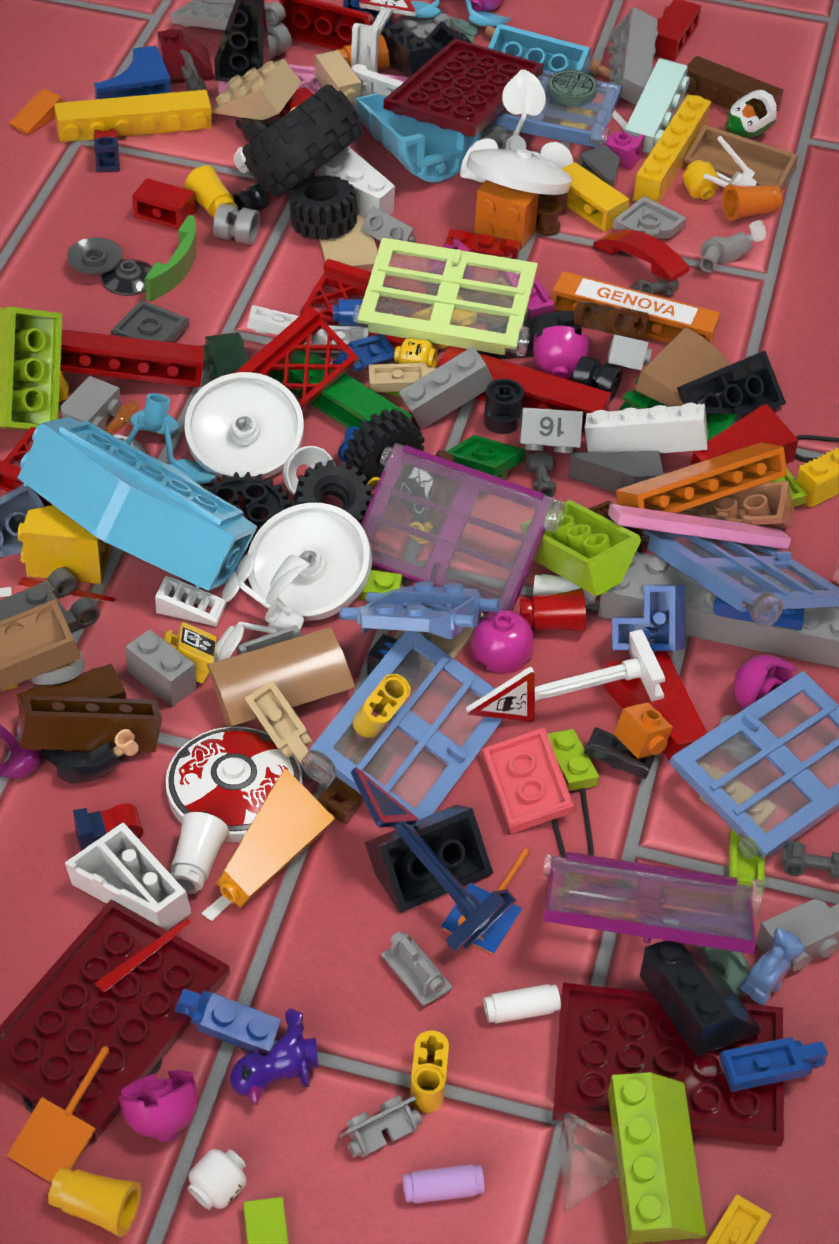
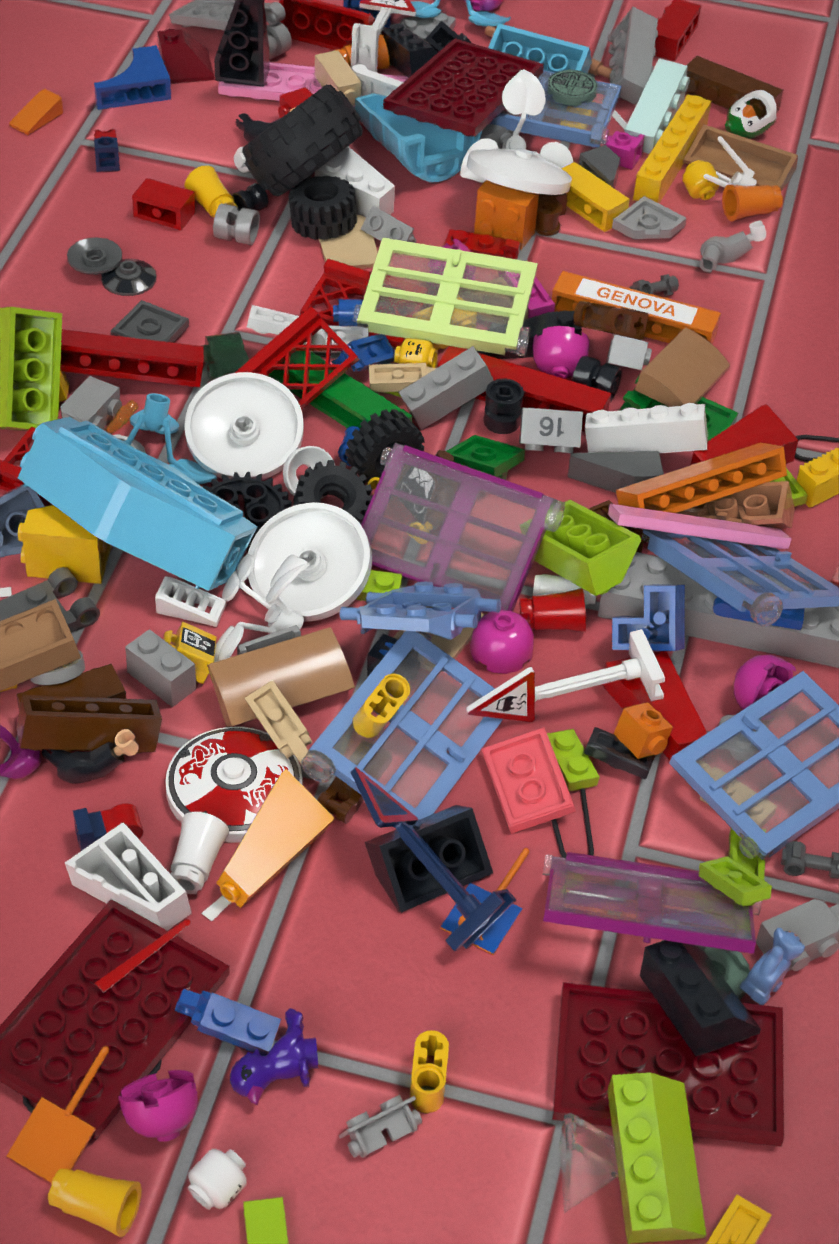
red sticker [18,577,116,602] -> none
yellow brick [54,90,212,142] -> none
bright green slope [145,215,197,301] -> none
dark grey plate [180,50,207,91] -> none
tan slope [211,58,302,120] -> none
light grey hinge [381,931,453,1007] -> none
lavender piece [403,1164,484,1204] -> none
sand green piece [449,18,478,44] -> none
white piece [483,984,561,1024] -> none
dark grey bar [526,452,557,498] -> none
red slope [593,229,690,282] -> none
black wedge [677,351,786,415] -> none
blue hinge [719,1037,828,1092] -> none
none -> lime plate [699,856,772,906]

